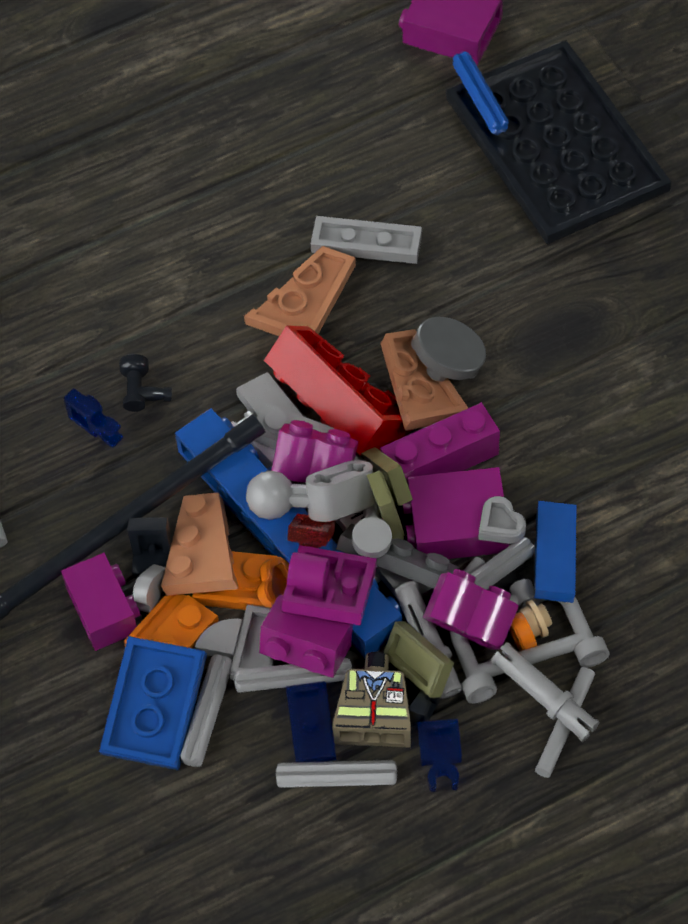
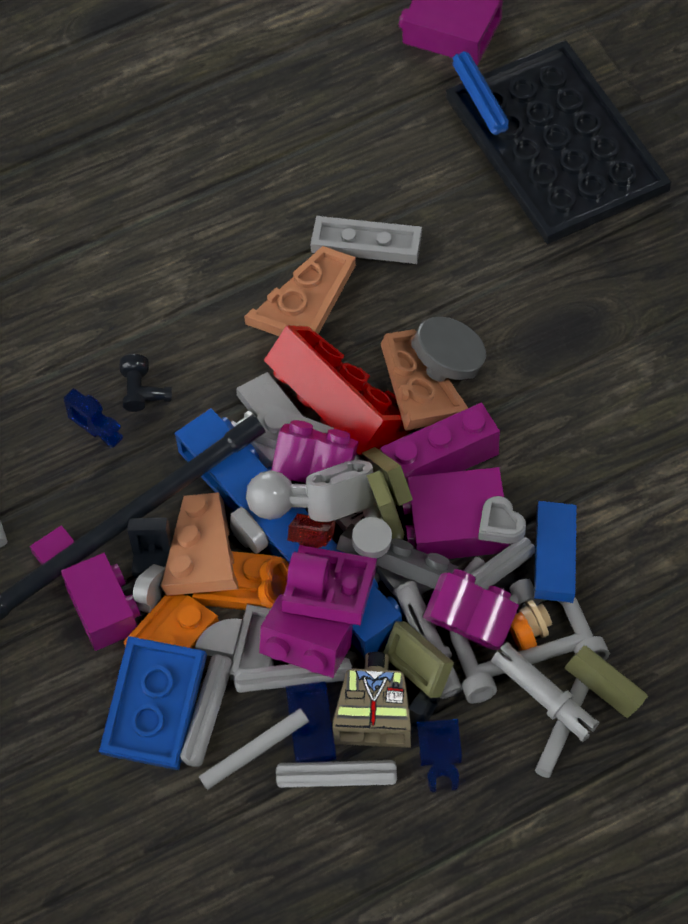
none -> magenta tile [30,525,74,565]
none -> light grey piece [199,708,310,790]
none -> light grey tile [230,506,269,554]
none -> olive tile [564,645,648,718]

